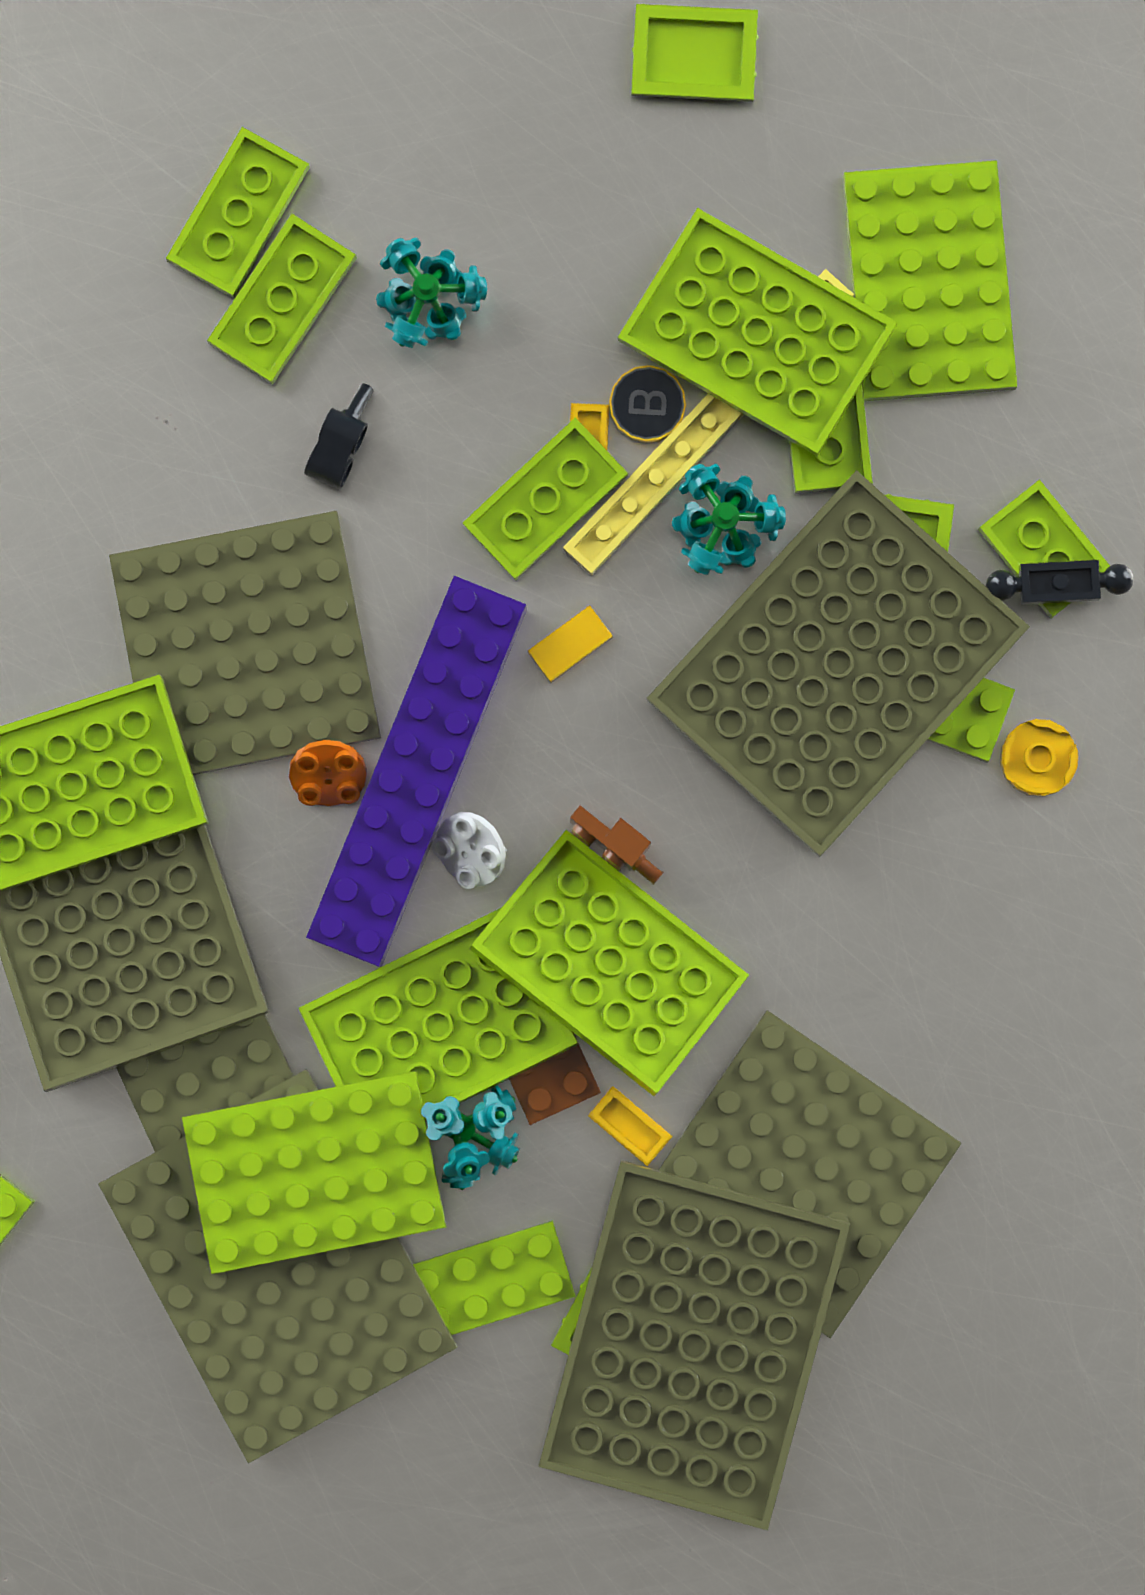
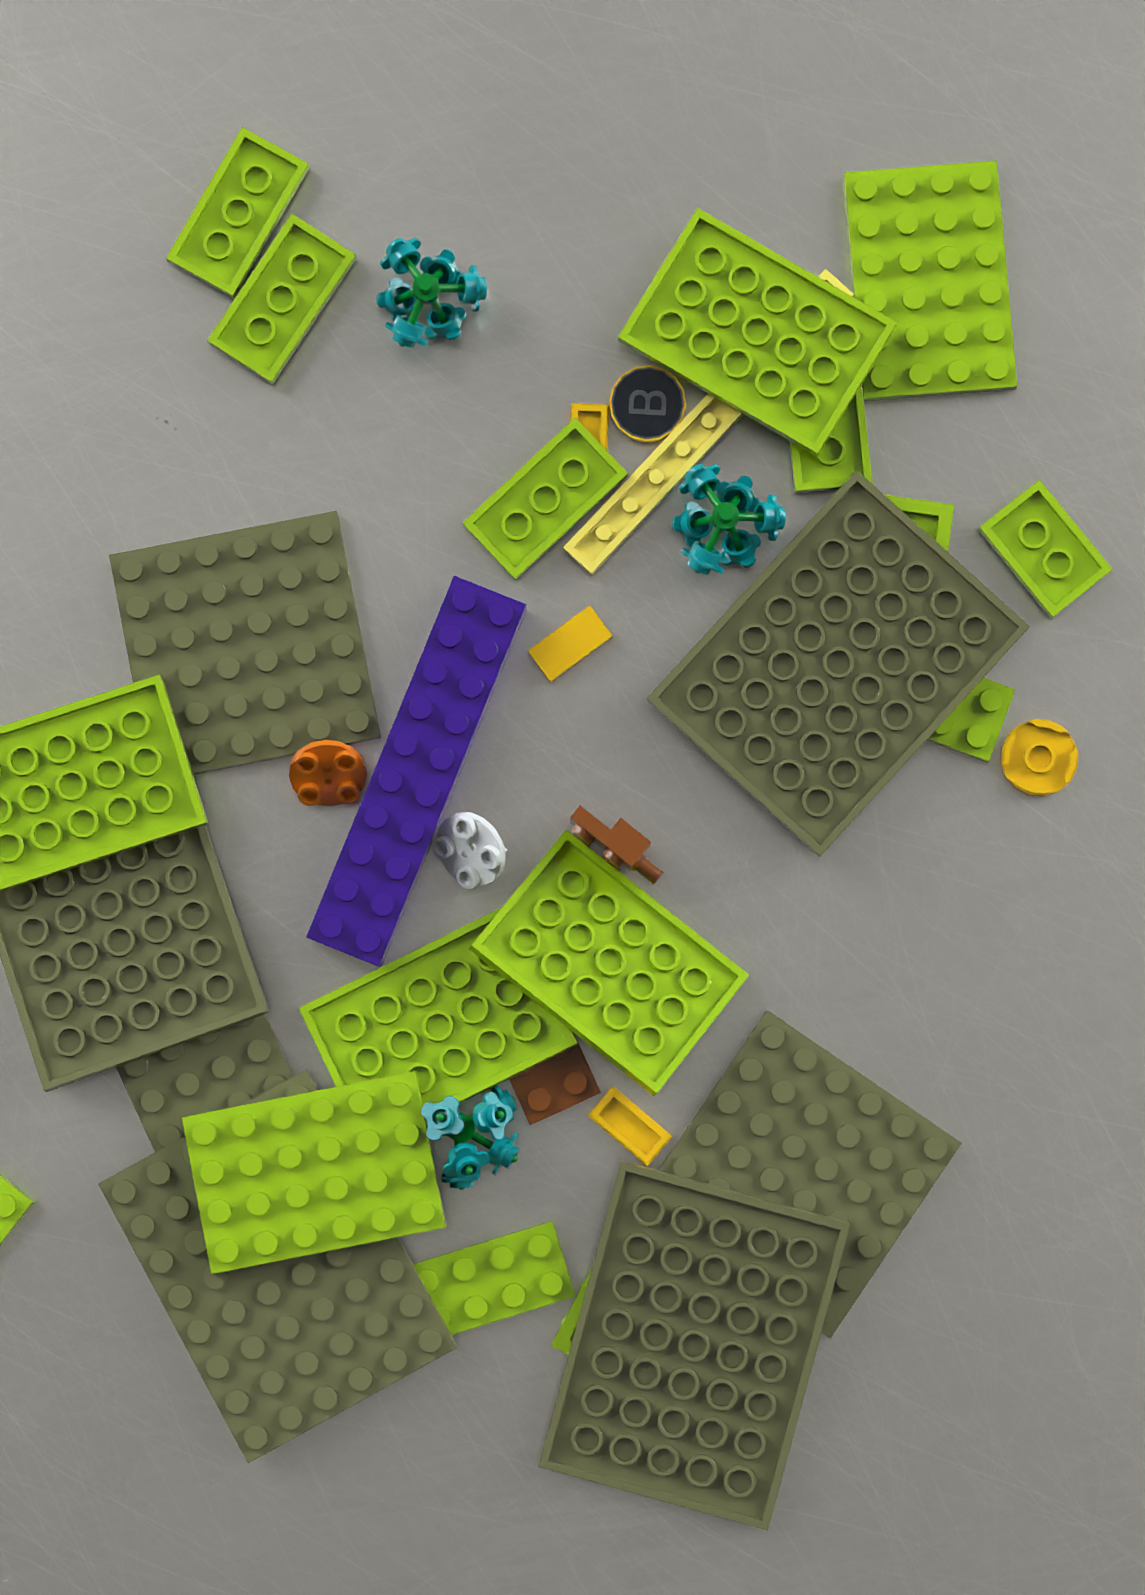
black beam [304,383,374,490] -> none
lime piece [631,4,758,102] -> none
black plate [986,560,1134,605] -> none

